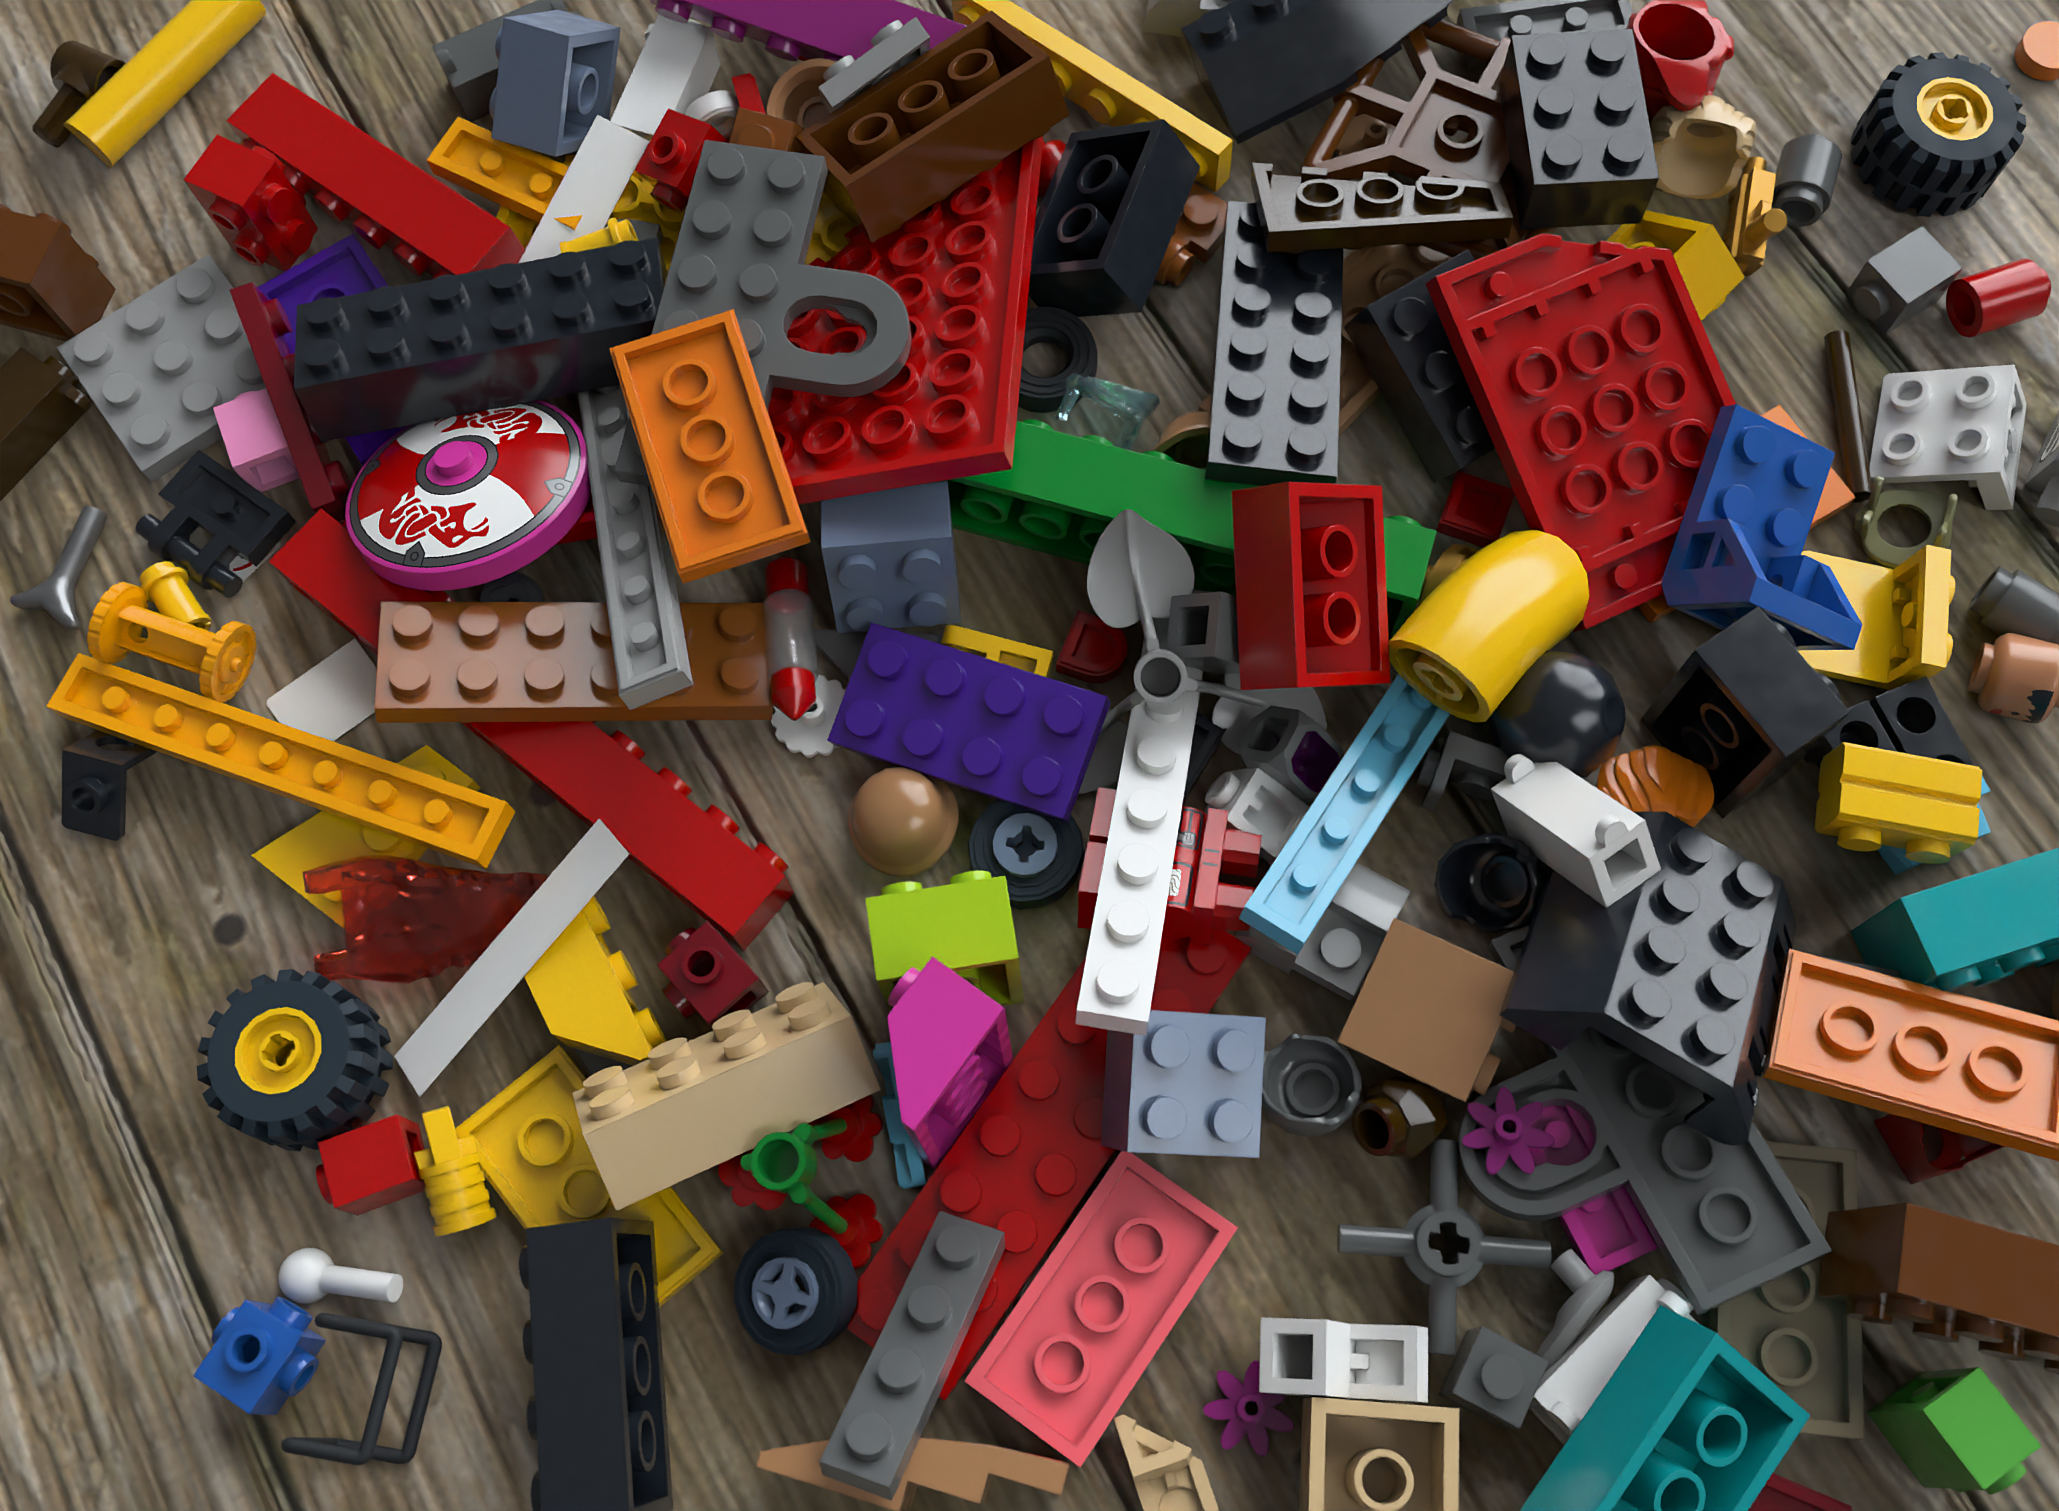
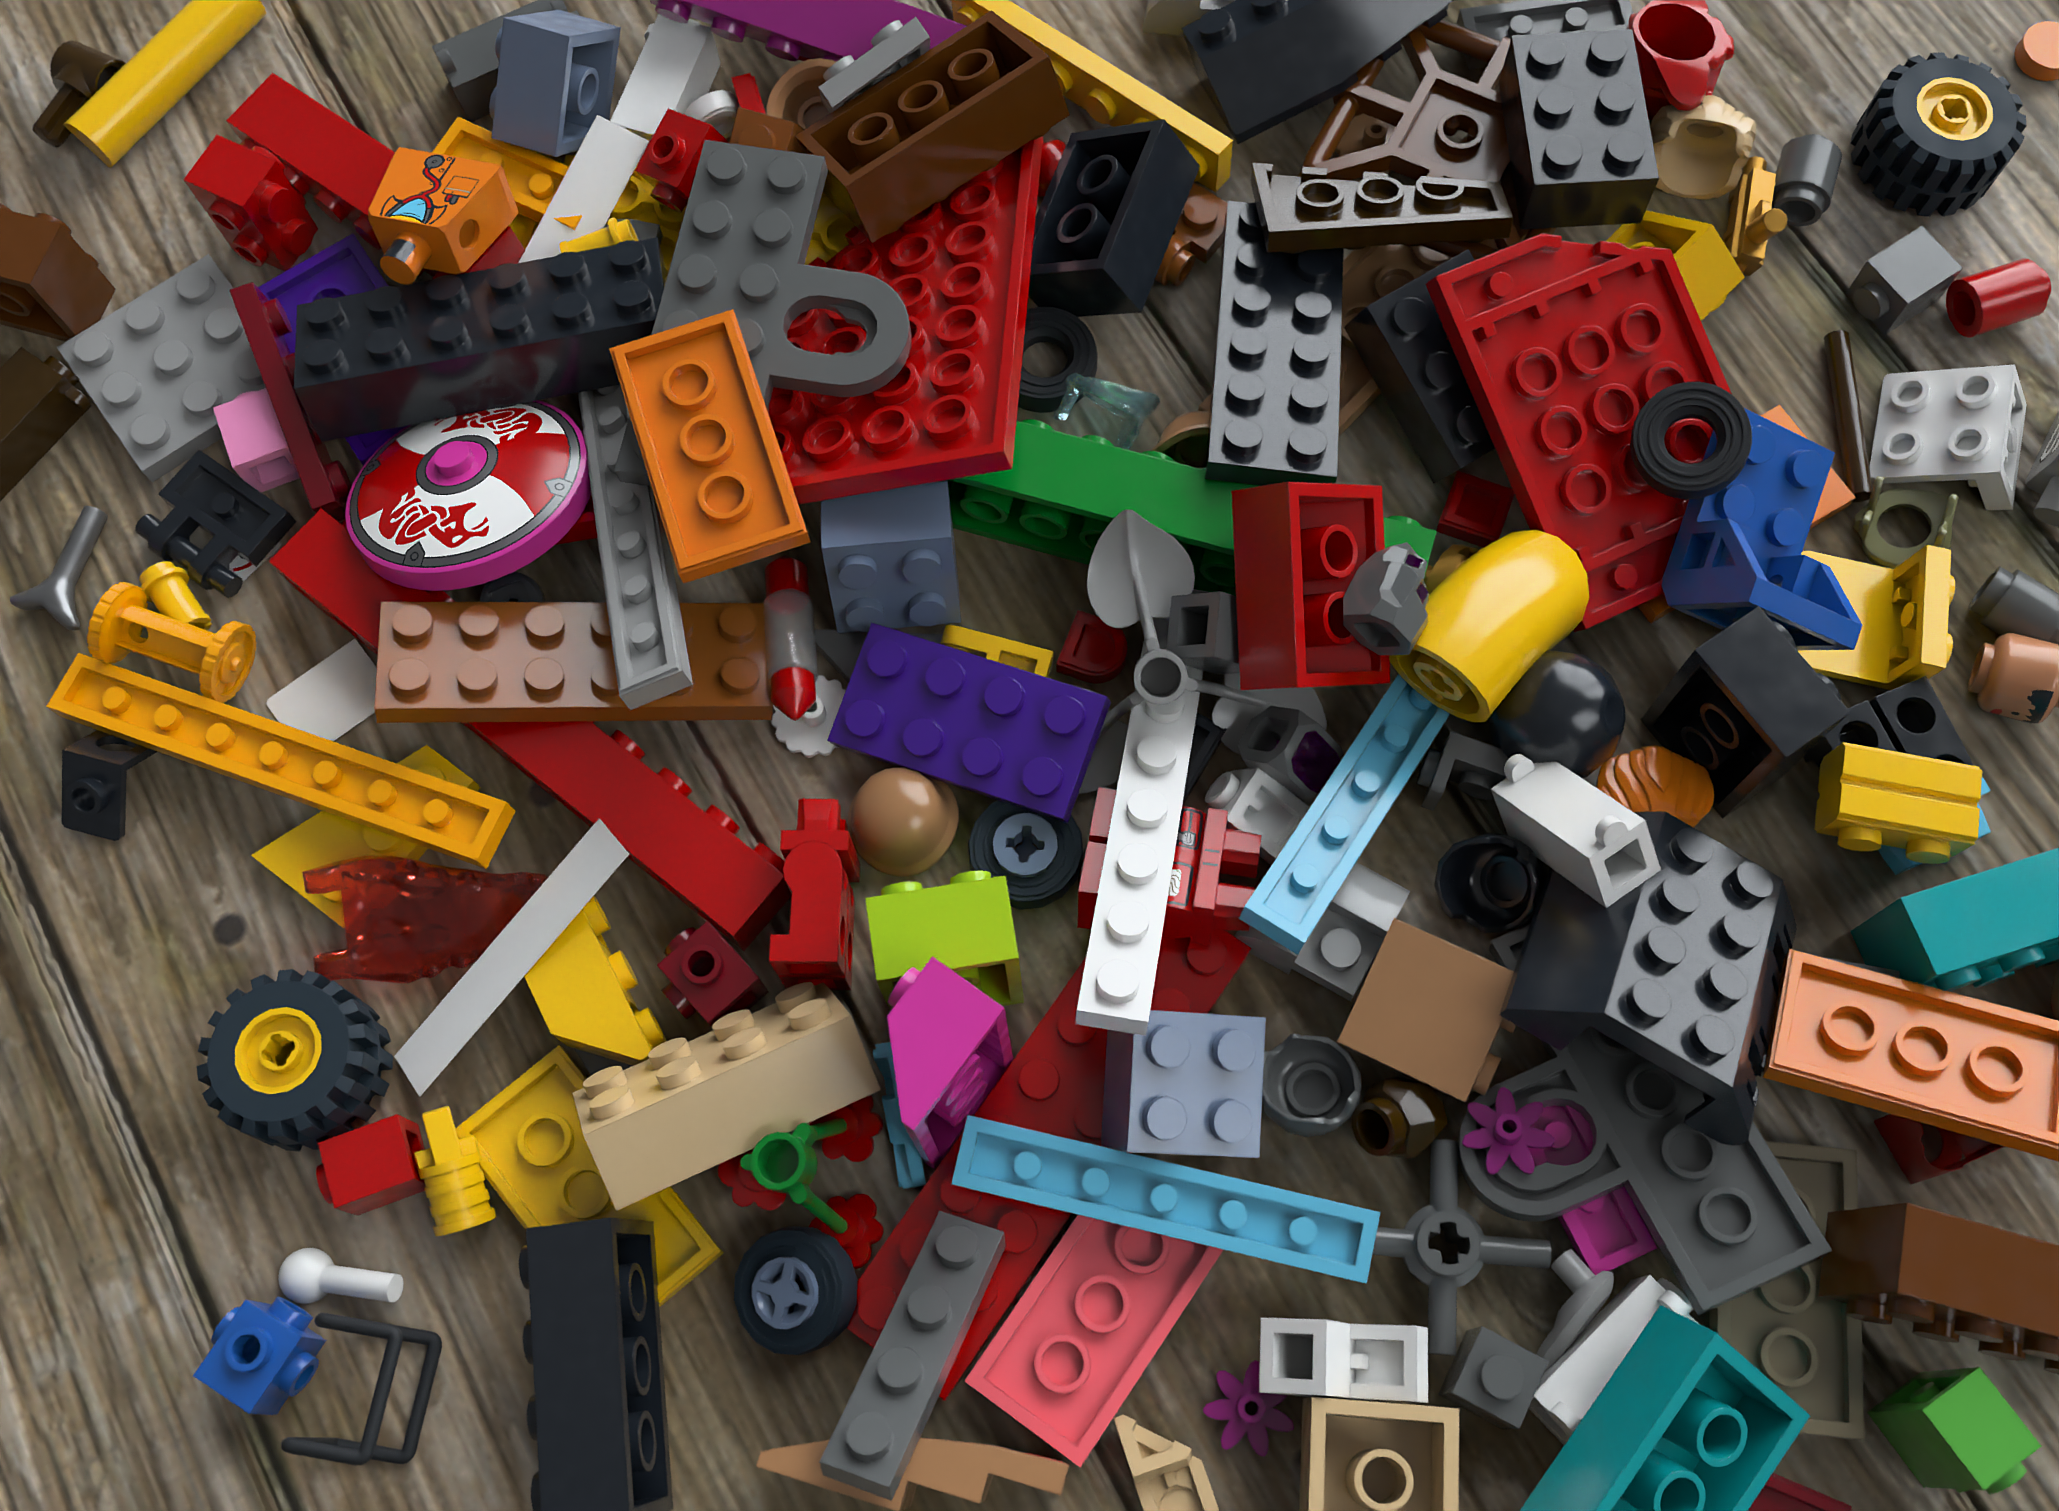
none -> orange torso [368,147,519,285]
none -> red hips [769,799,861,990]
none -> medium azure plate [952,1115,1381,1284]
none -> dark grey rock [1343,542,1429,655]
none -> black tyre [1630,382,1752,499]

